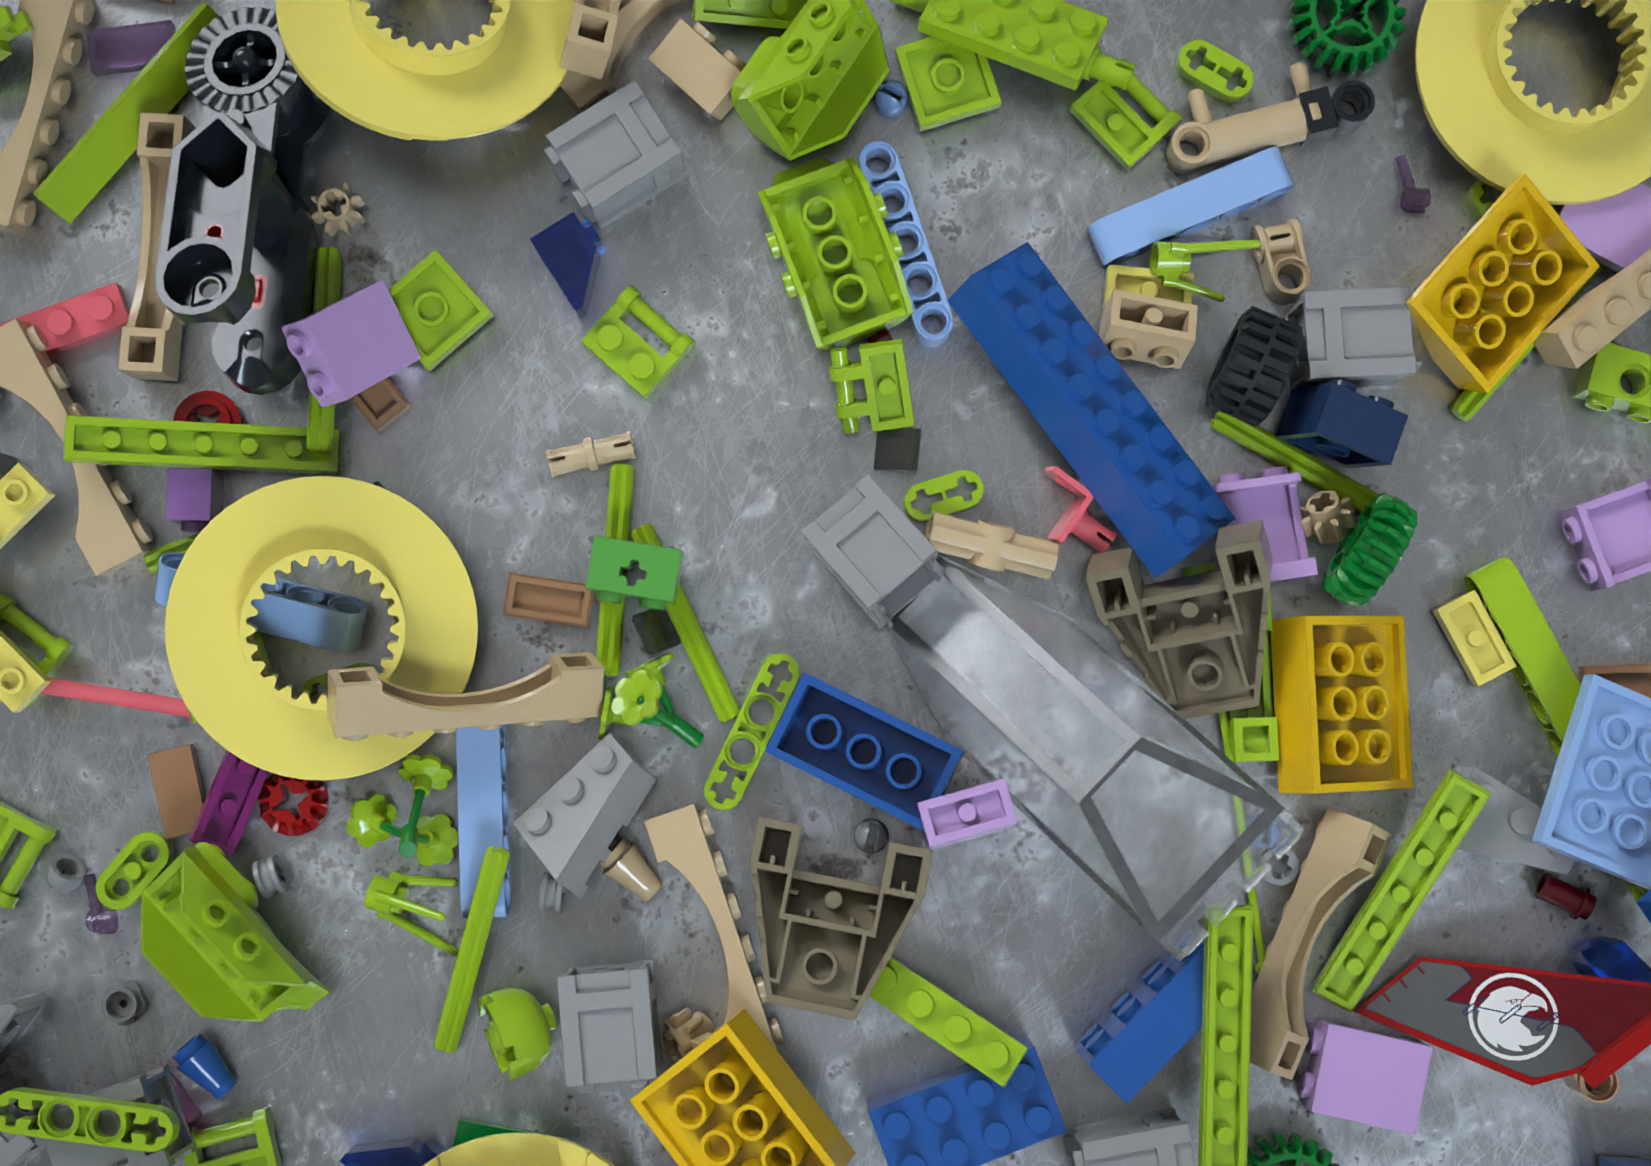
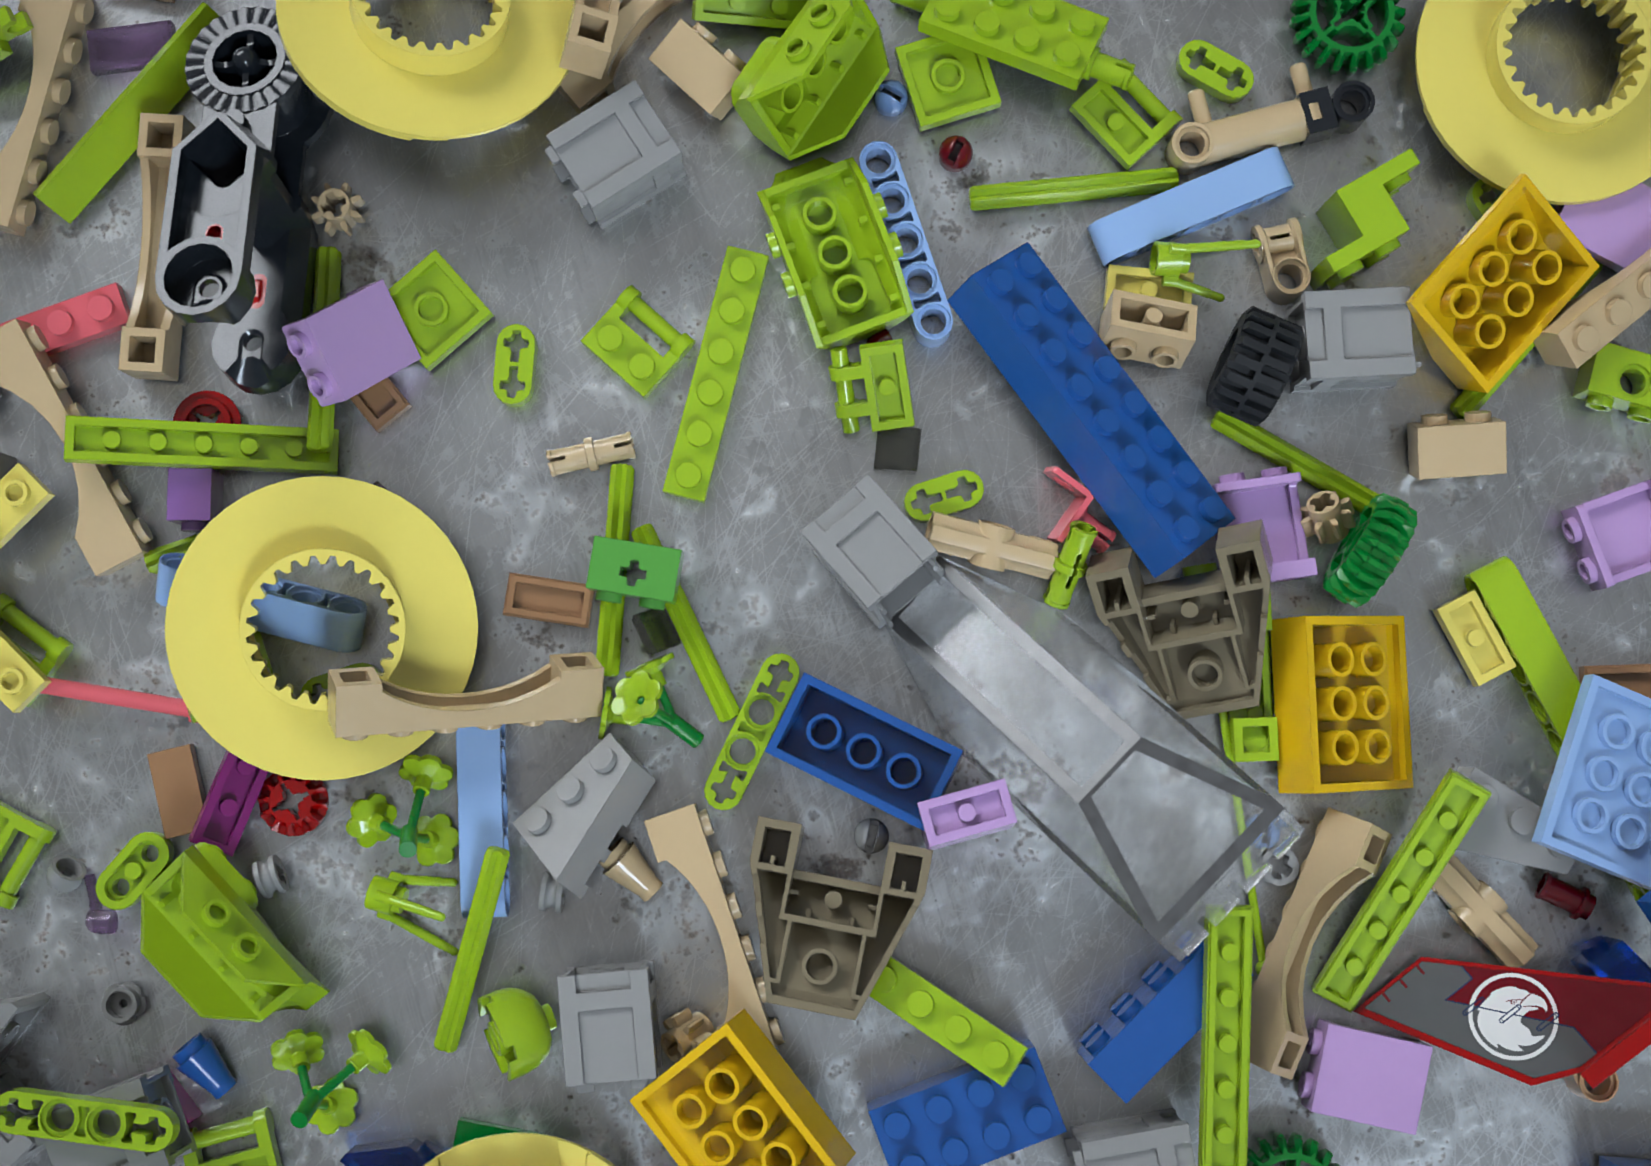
clear blue slope [530,212,601,319] -> none
dark blue brick [1275,379,1408,468] -> none
clear purple hand [1395,155,1431,213] -> none
none -> lime plant [270,1029,392,1135]
none -> lime beam [493,324,538,408]
none -> lime plate [662,245,769,504]
none -> dark red hinge [938,135,973,172]
none -> lime axle [968,167,1179,211]
none -> lime pin [1043,521,1098,609]
none -> lime bracket [1309,148,1420,291]
none -> tan brick [1407,410,1507,480]
none -> tan piece [1431,854,1539,968]

